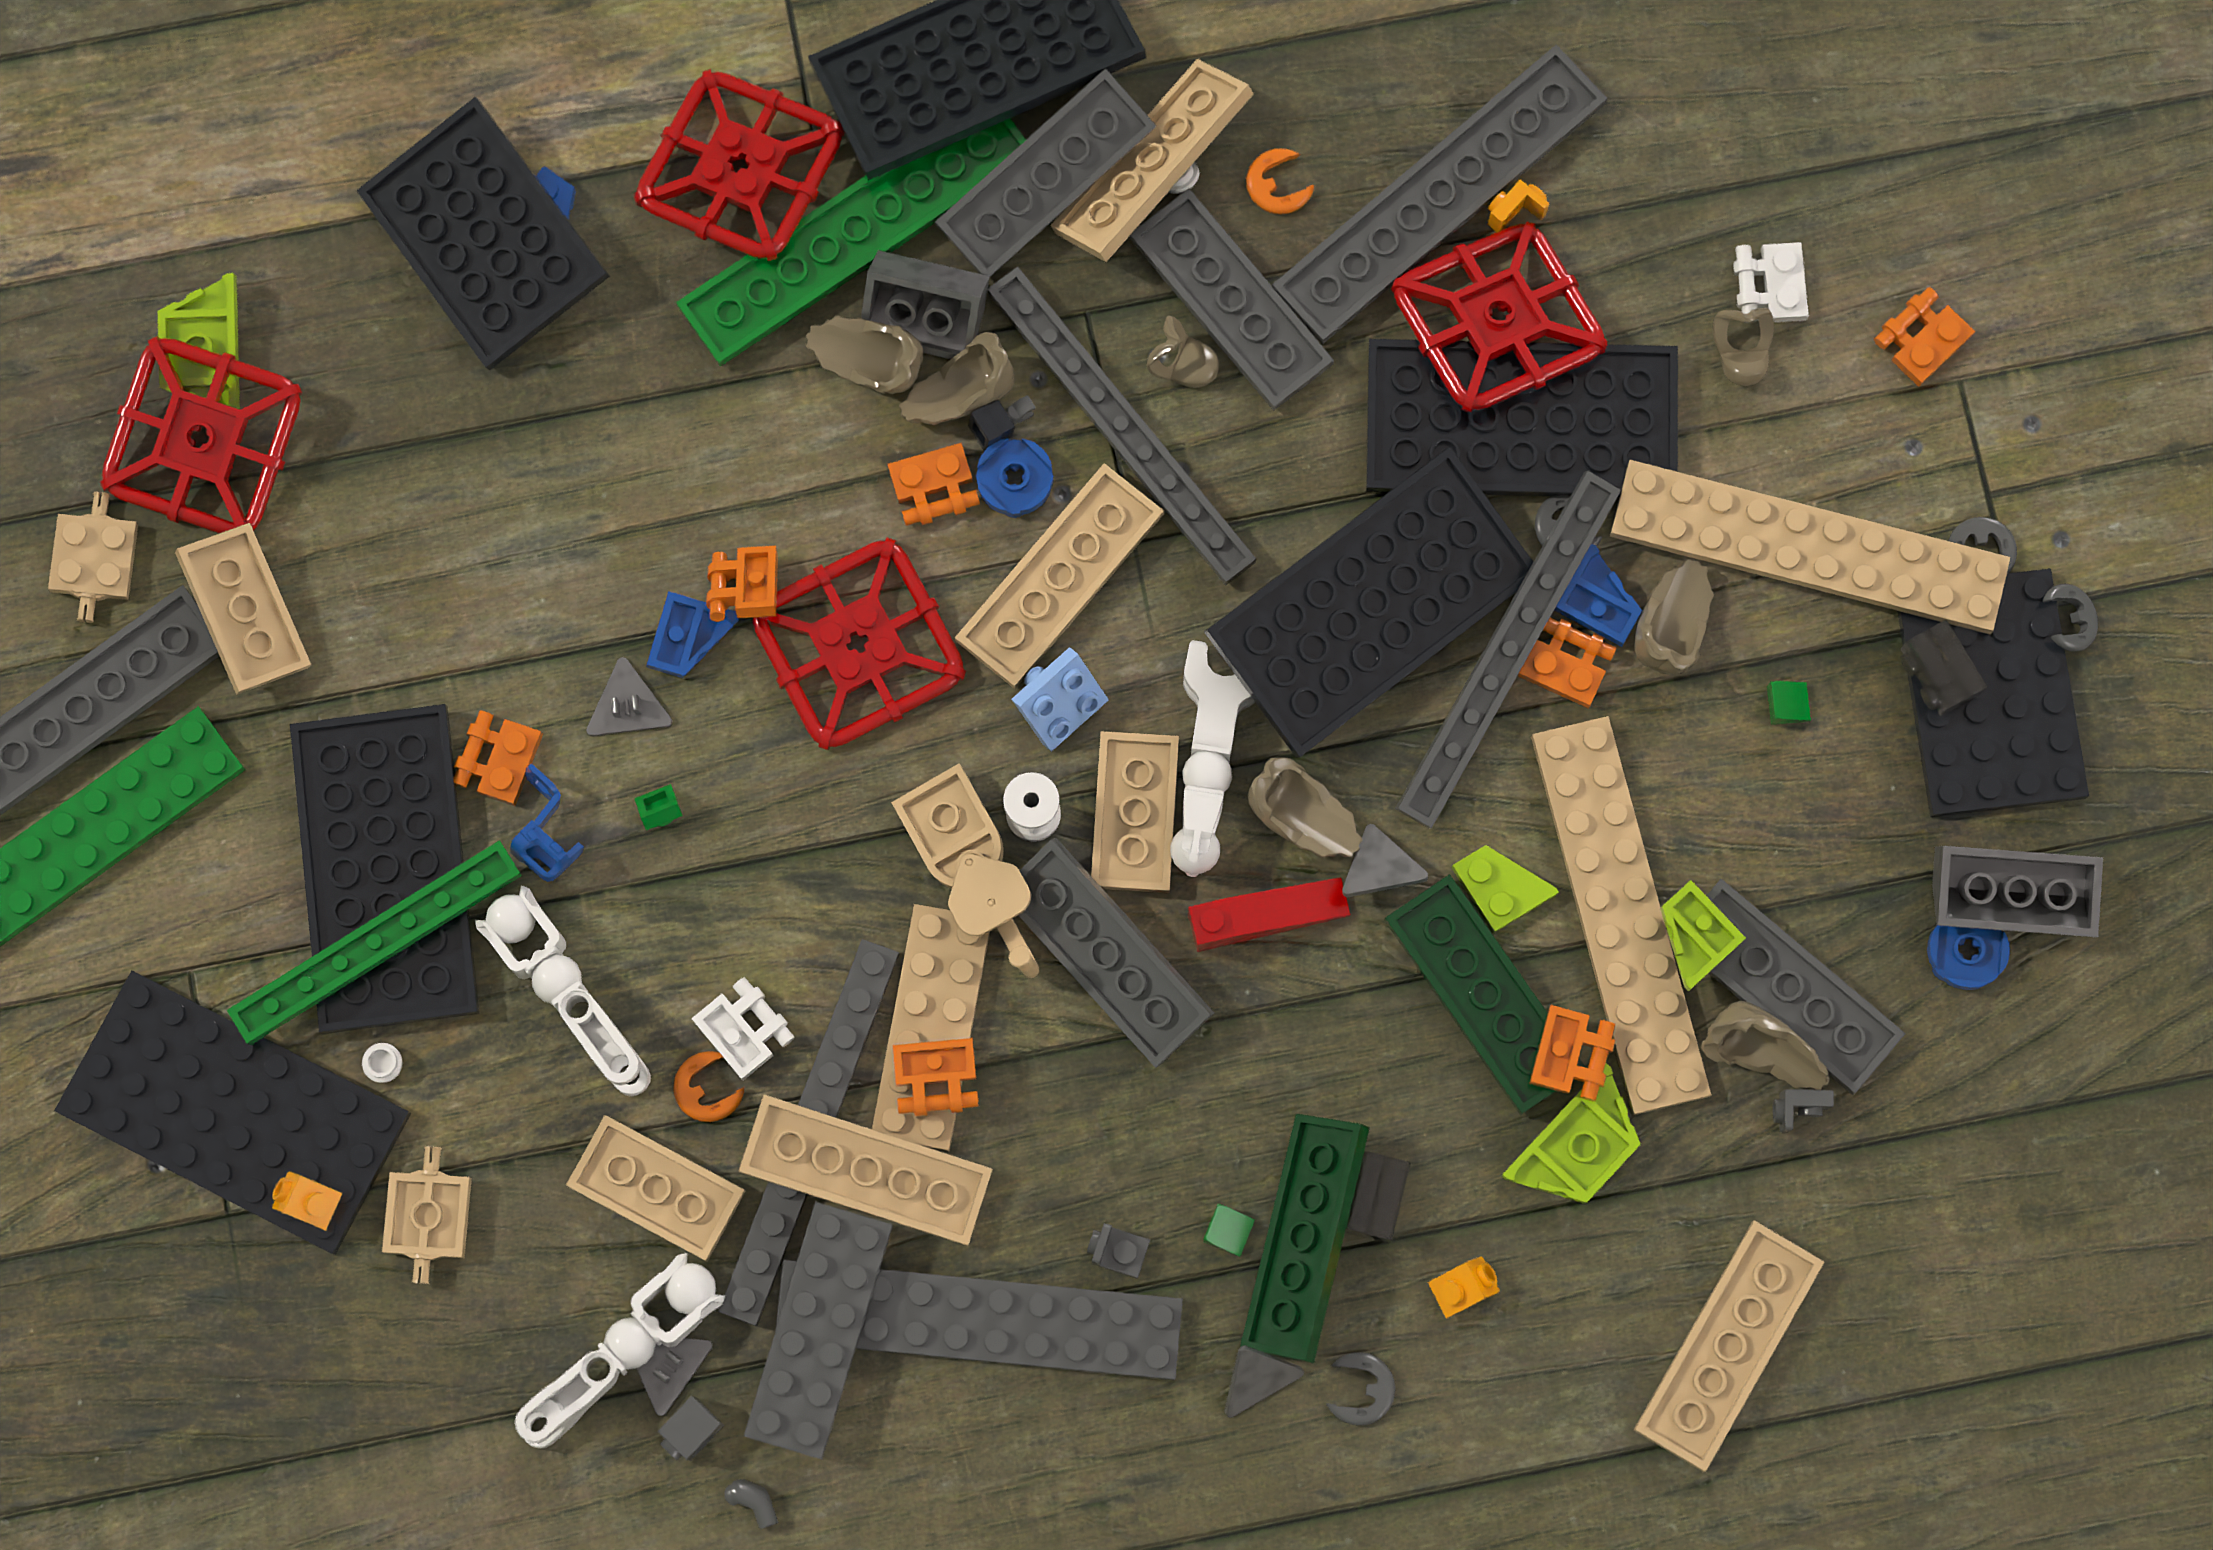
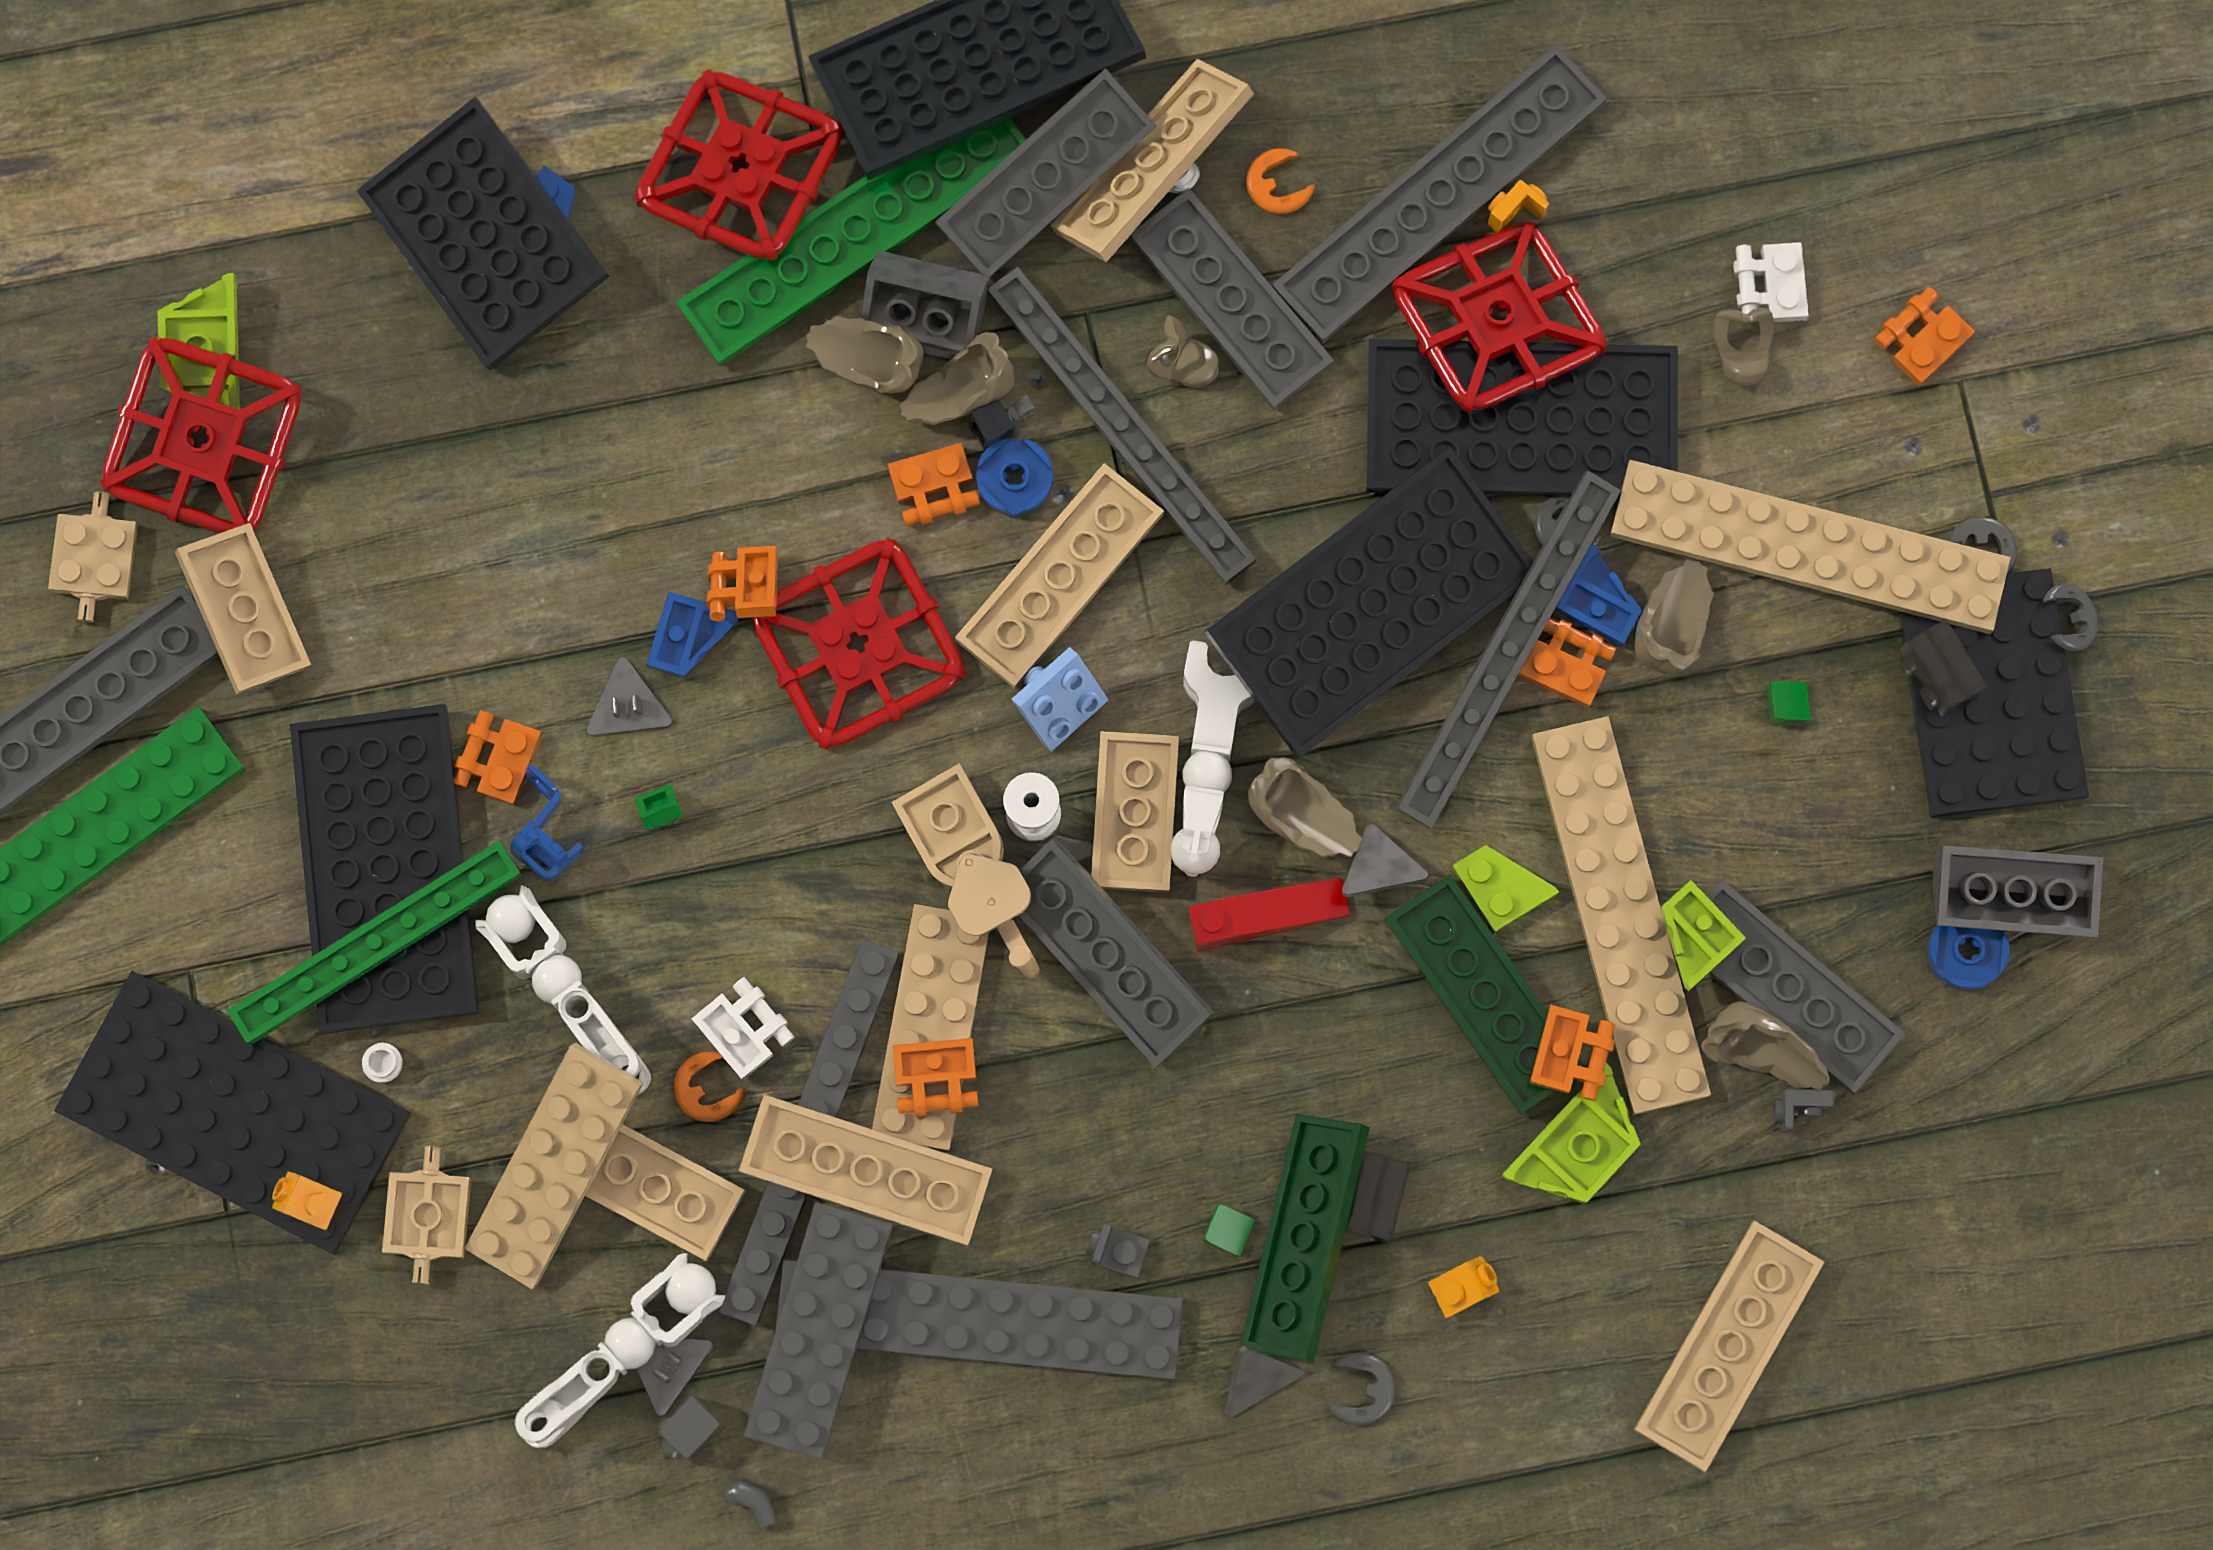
none -> tan plate [465,1042,644,1289]

